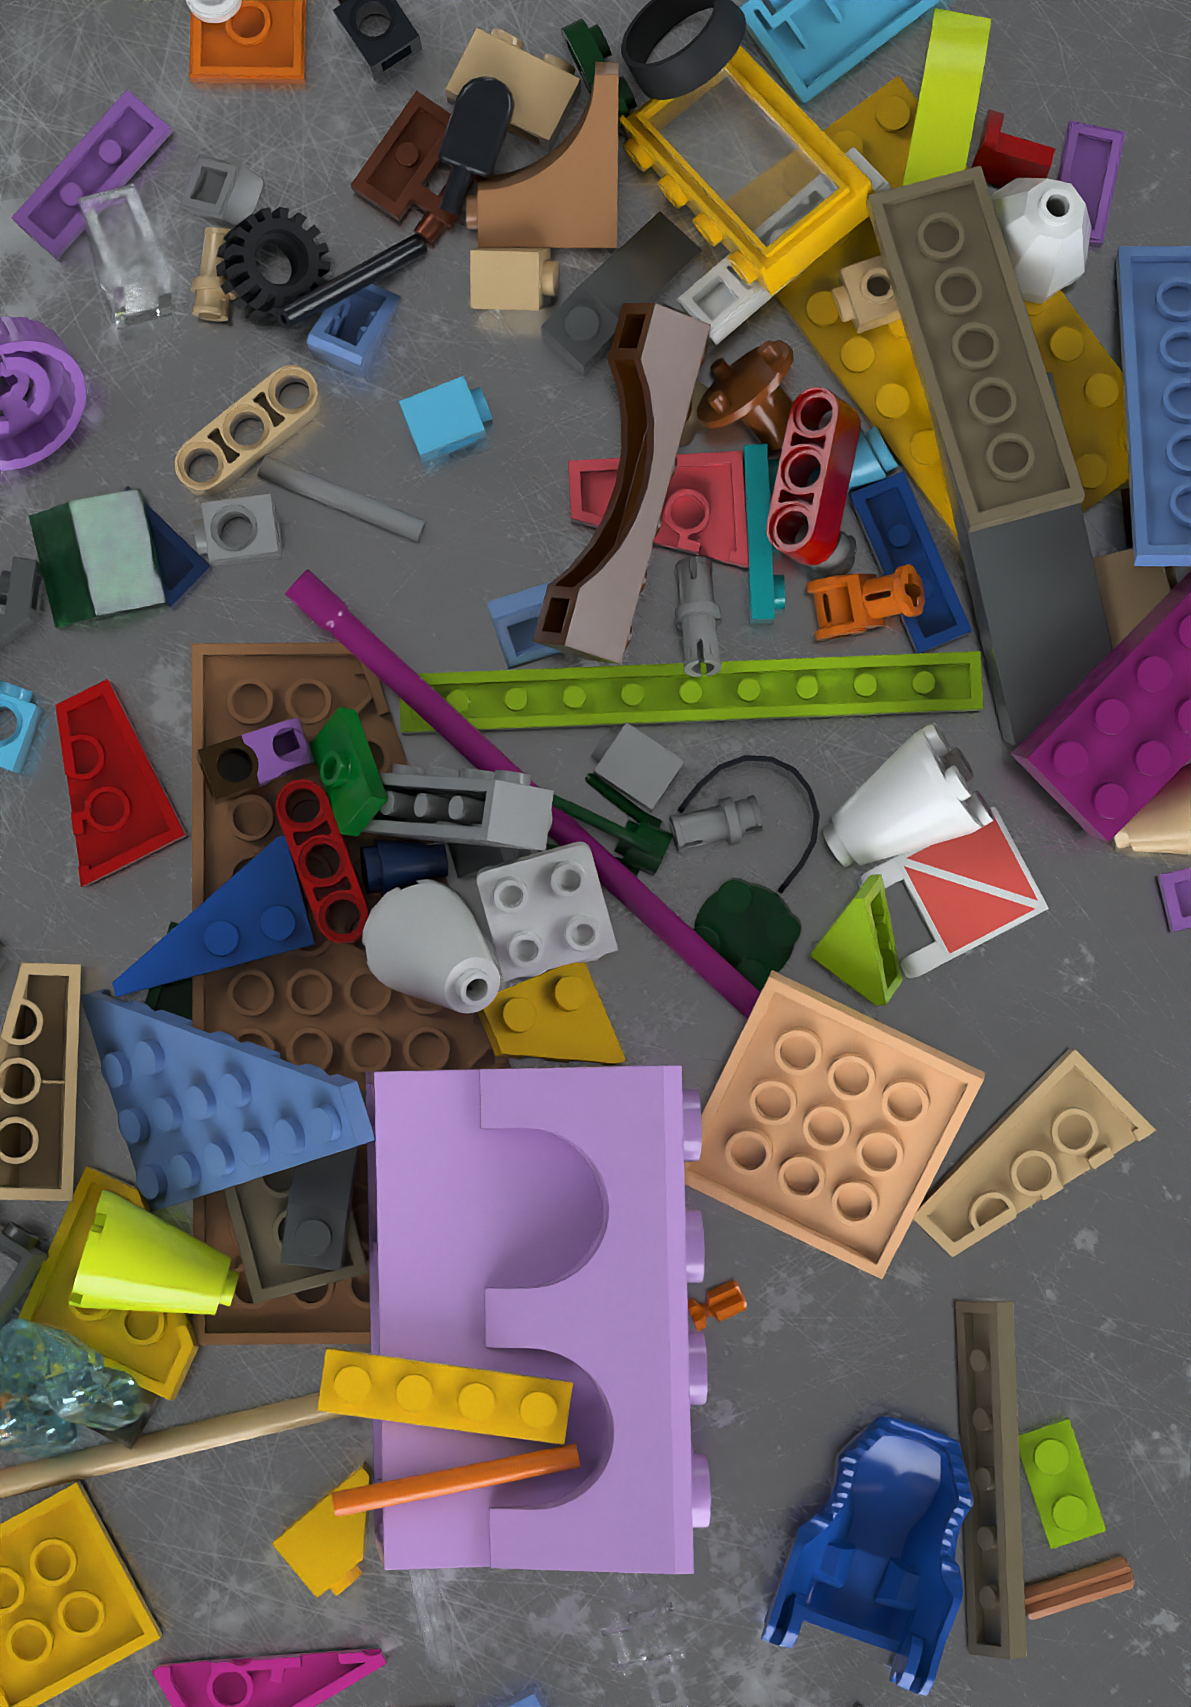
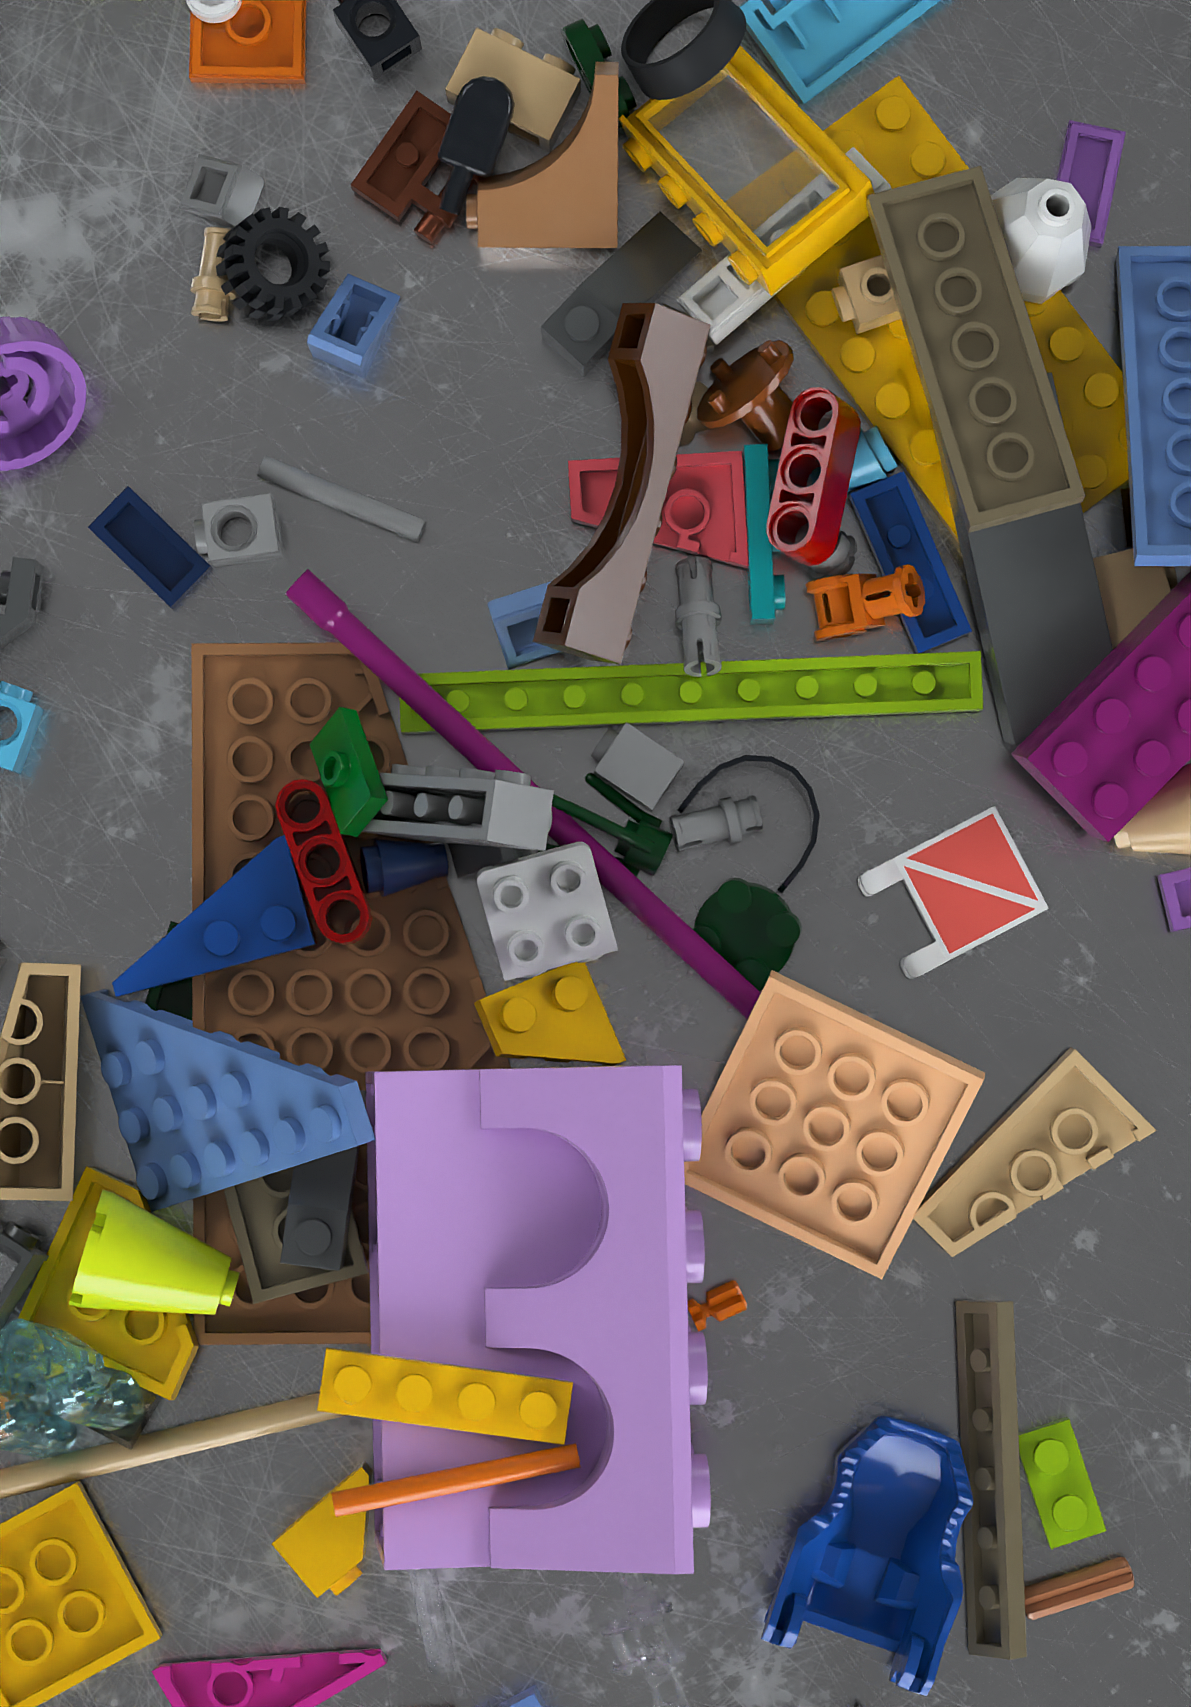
medium lavender plate [11,89,172,260] -> none
slope [28,489,167,628] -> none
red wing [55,679,188,888] -> none
clear slope [78,184,172,330] -> none
tan beam [174,365,322,498] -> none
leg [196,718,316,805] -> none
black piece [276,234,427,330] -> none
white cone [362,879,500,1014] -> none
medium azure brick [399,376,493,463] -> none
tan brick [470,247,560,311] -> none
lime slope [810,874,903,1006] -> none
white cone [822,722,995,868] -> none
neon yellow slope [902,8,991,186] -> none
red tile [971,109,1056,187] -> none

